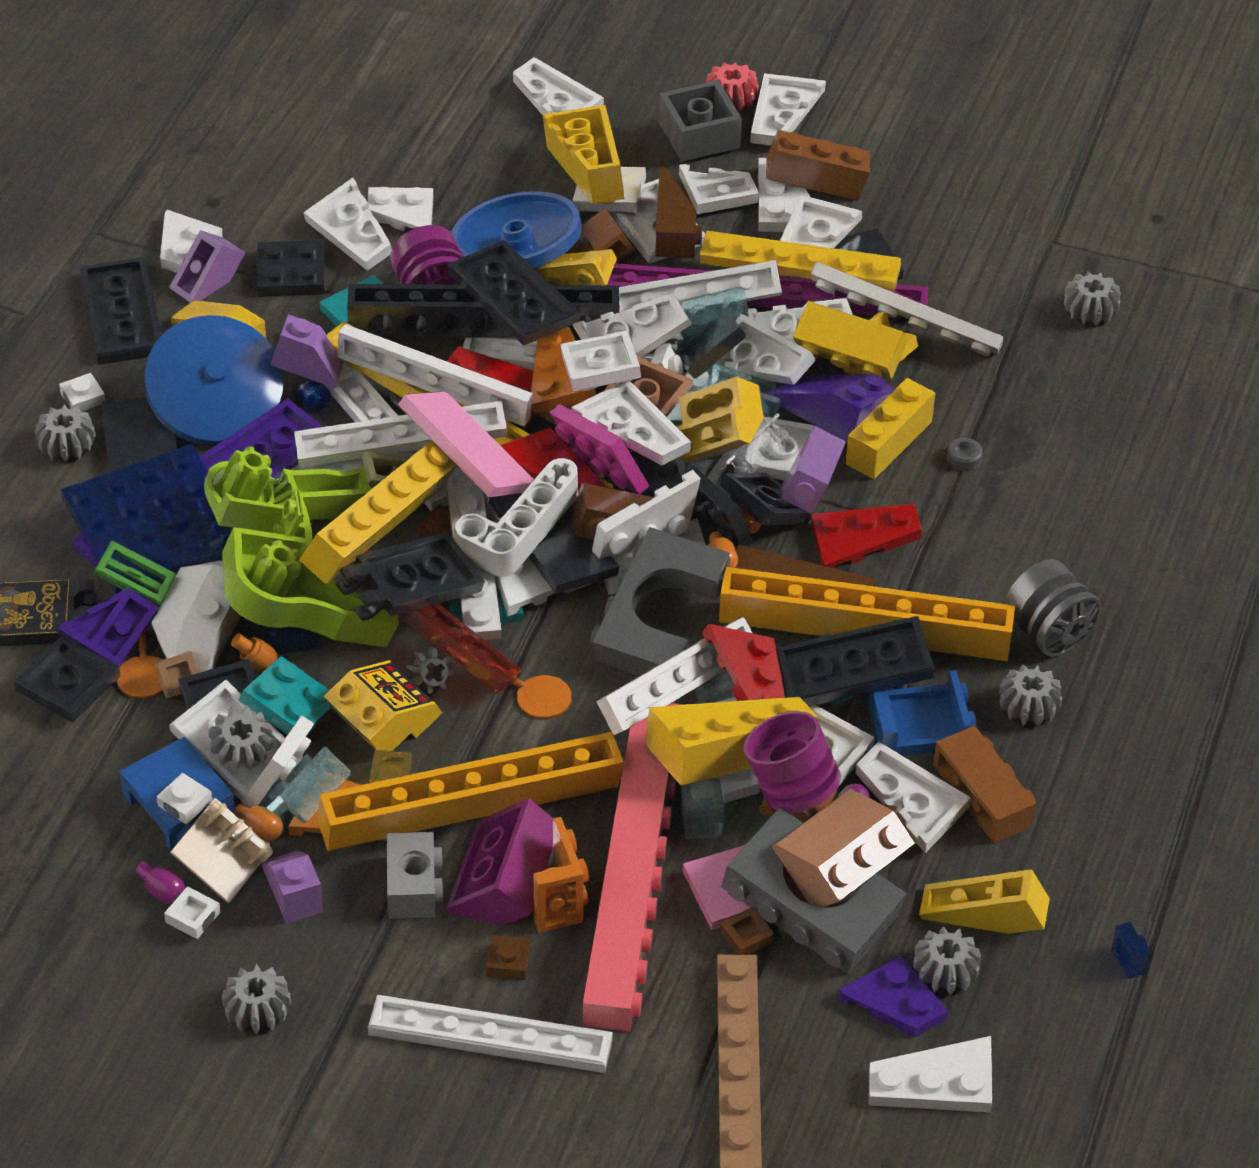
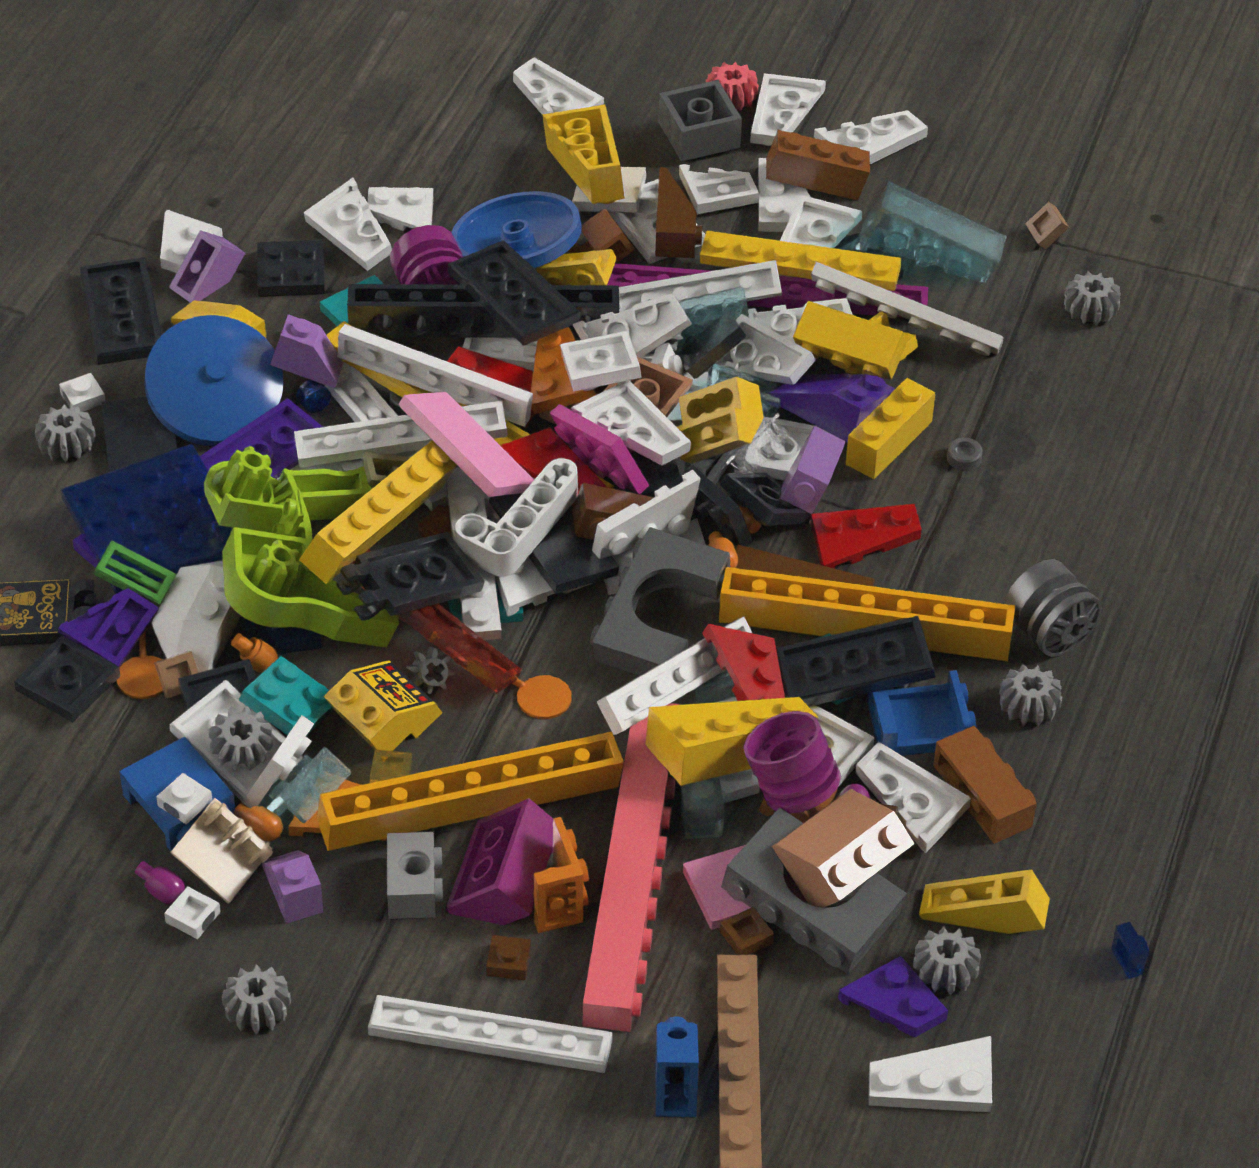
none -> blue torso [655,1016,699,1117]
none -> white wing [814,110,928,164]
none -> clear light blue wedge [855,181,1006,283]
none -> medium nougat plate [1025,202,1069,249]

